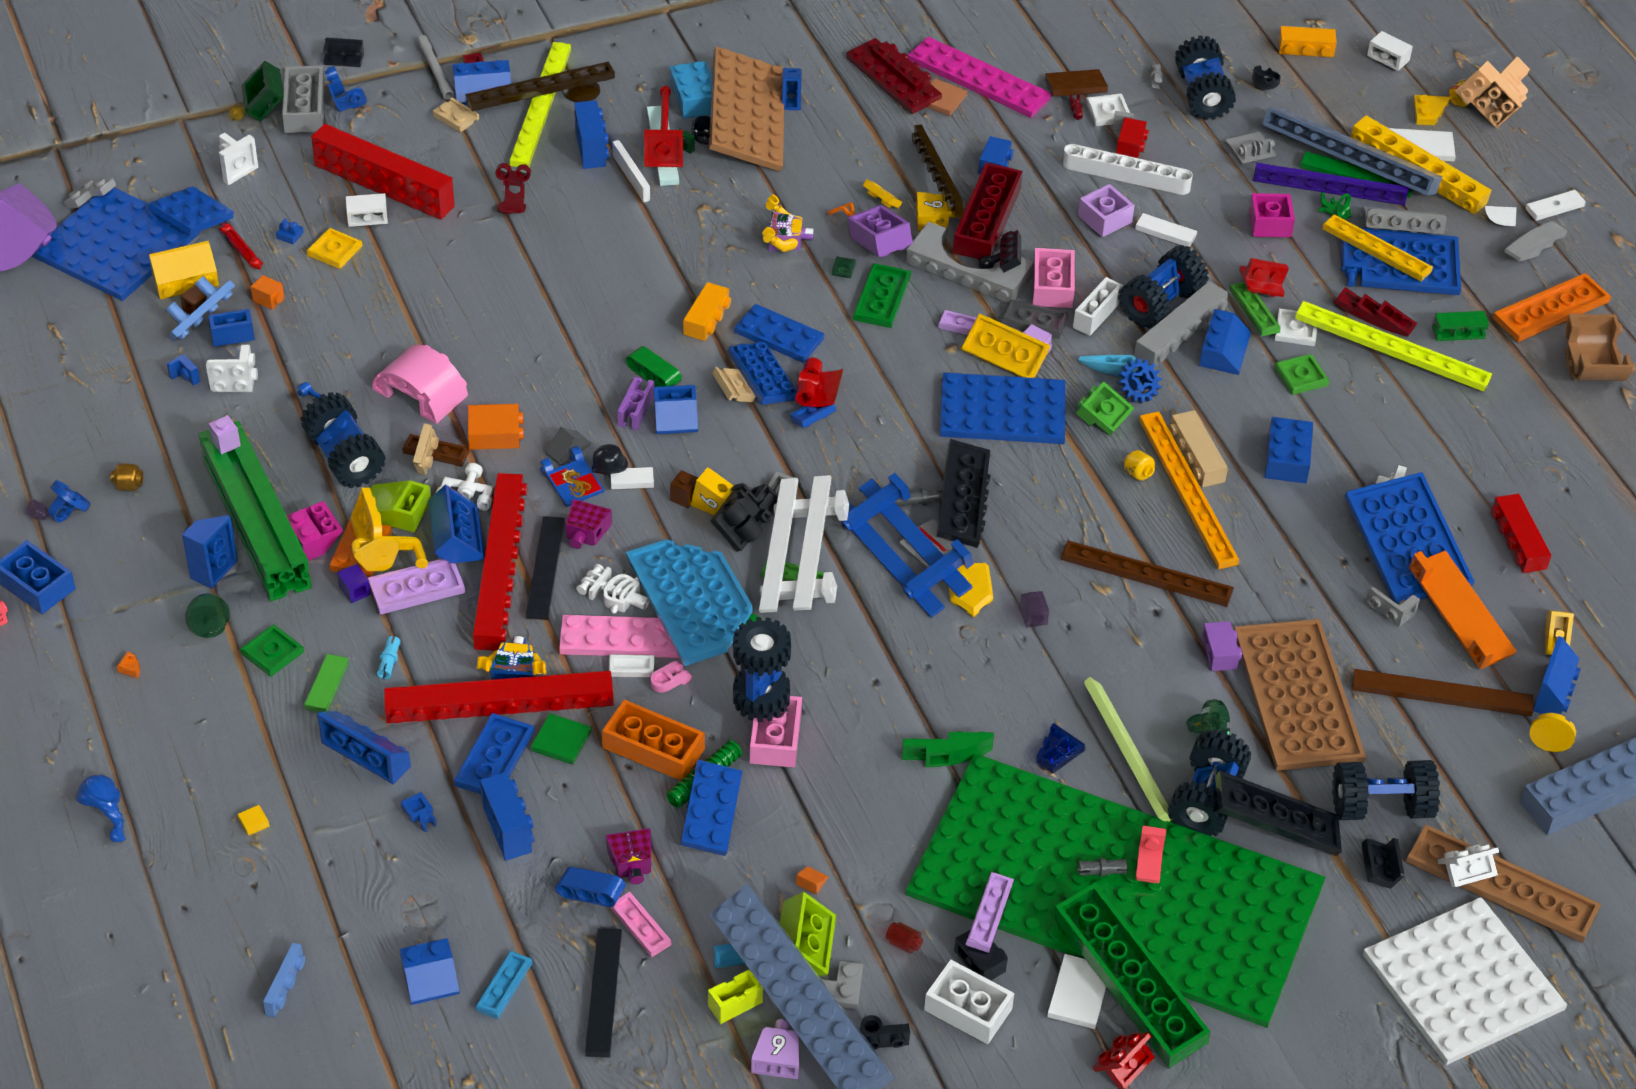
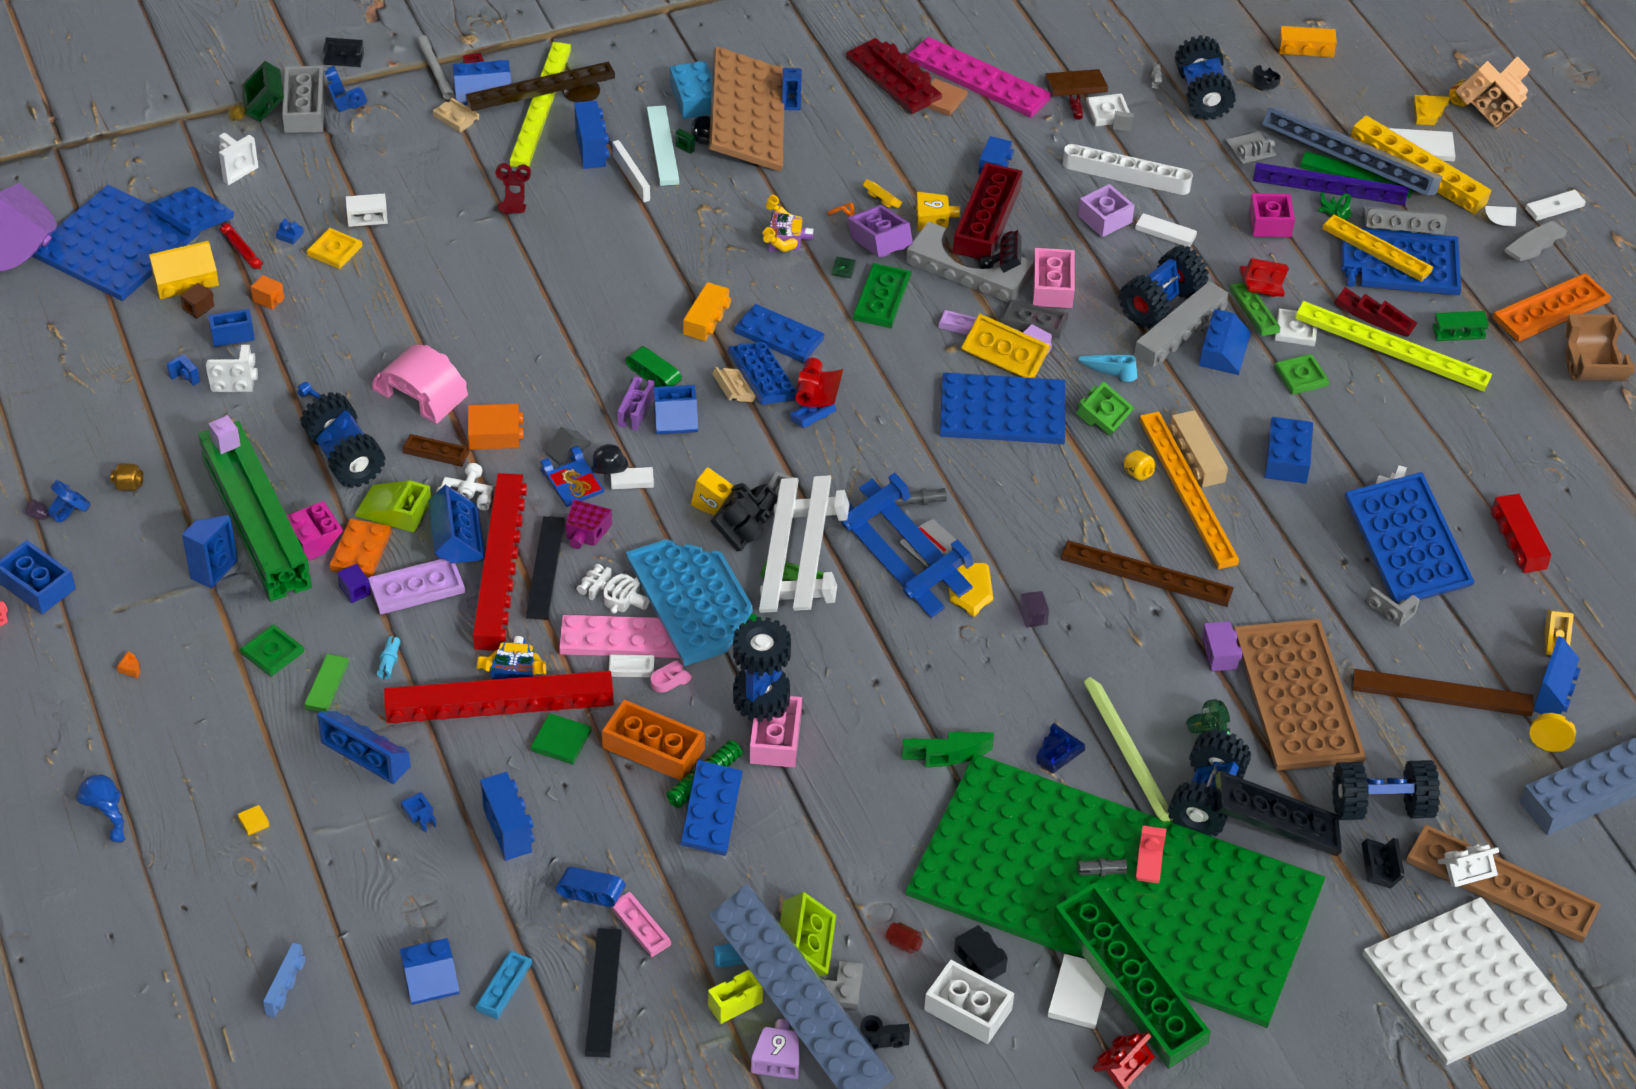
light grey plate [64,178,116,208] -> none
medium blue plate [166,276,235,342] -> none
clear green tile [185,593,230,638] -> none
red brick [311,124,455,220] -> none
yellow plate [350,487,428,571] -> none
tan plate [413,424,439,475] -> none
blue plate [454,713,534,794] -> none
magenta torso [606,828,651,885] -> none
red tile [644,86,683,167] -> none
reddish brown brick [670,470,698,509] -> none
orange slope [796,866,828,895] -> none
dark brown plate [912,124,963,219] -> none
black plate [936,439,991,548] -> none
lavender tile [966,872,1014,953] -> none
white brick [1073,277,1123,336] -> none
red brick [1116,117,1149,158] -> none
blue gear [1117,358,1162,404] -> none
white brick [1367,31,1413,71] -> none
orange bracket [1409,551,1516,670] -> none

